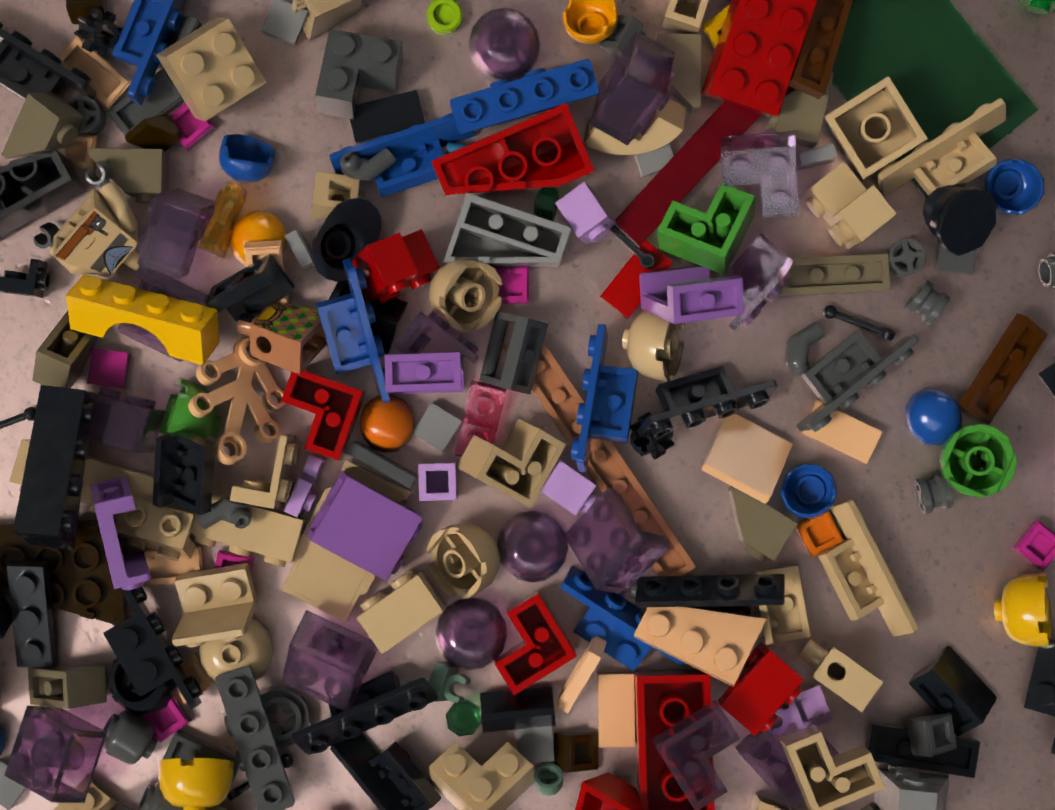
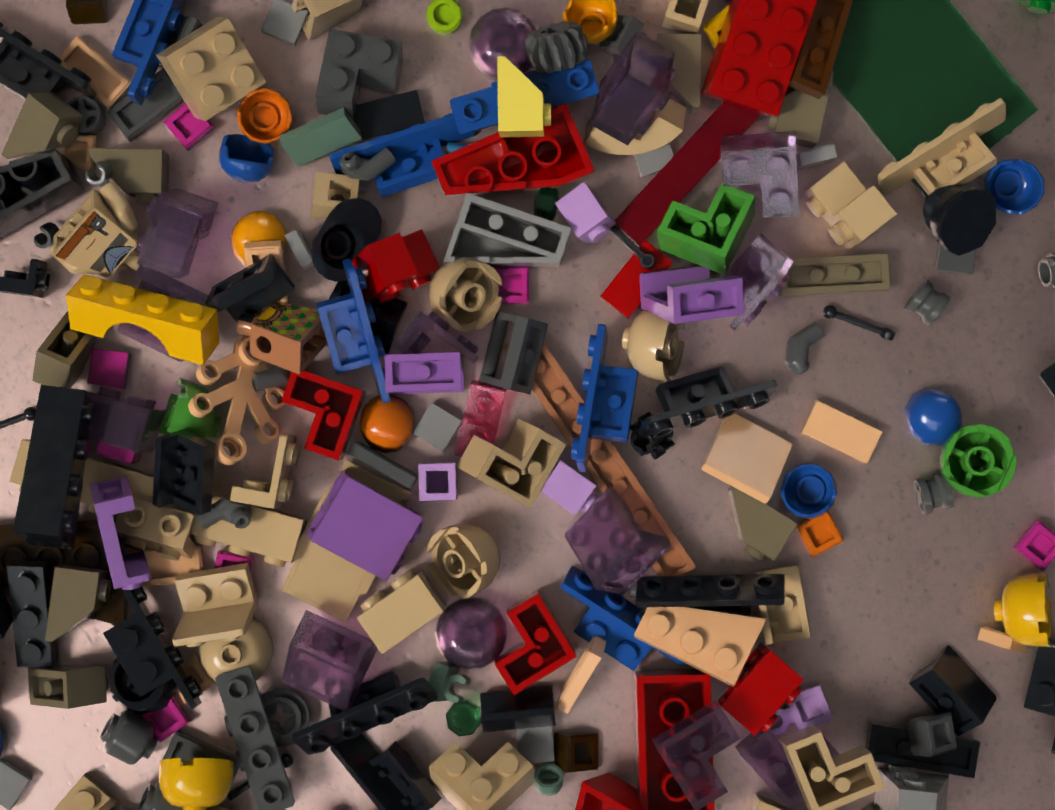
clear purple brick [4,705,107,803] -> none
black gear [74,7,122,56] -> none
dark brown slope [124,114,182,152] -> none
clear yellow wing [198,182,247,259] -> none
lavender plate [284,454,326,517] -> none
clear purple cylinder [496,510,569,583] -> none
light nougat tile [597,673,635,747] -> none
dark grey bracket [796,330,919,432] -> none
tan torso [798,639,883,712] -> none
tan bracket [818,500,918,637] -> none
tan brick [824,76,928,180] -> none
dark grey wheel [885,239,926,277] -> none
reddish brown plate [959,313,1048,425] -> none
none -> dark tan slope [45,564,111,642]
none -> dark pink tile [96,440,143,464]
none -> orange hair [237,87,293,144]
none -> dark grey arm [253,365,291,390]
none -> sand green tile [280,107,362,167]
none -> light yellow slope [497,56,551,137]
none -> dark grey gear [524,21,588,74]
none -> light nougat tile [977,626,1027,653]

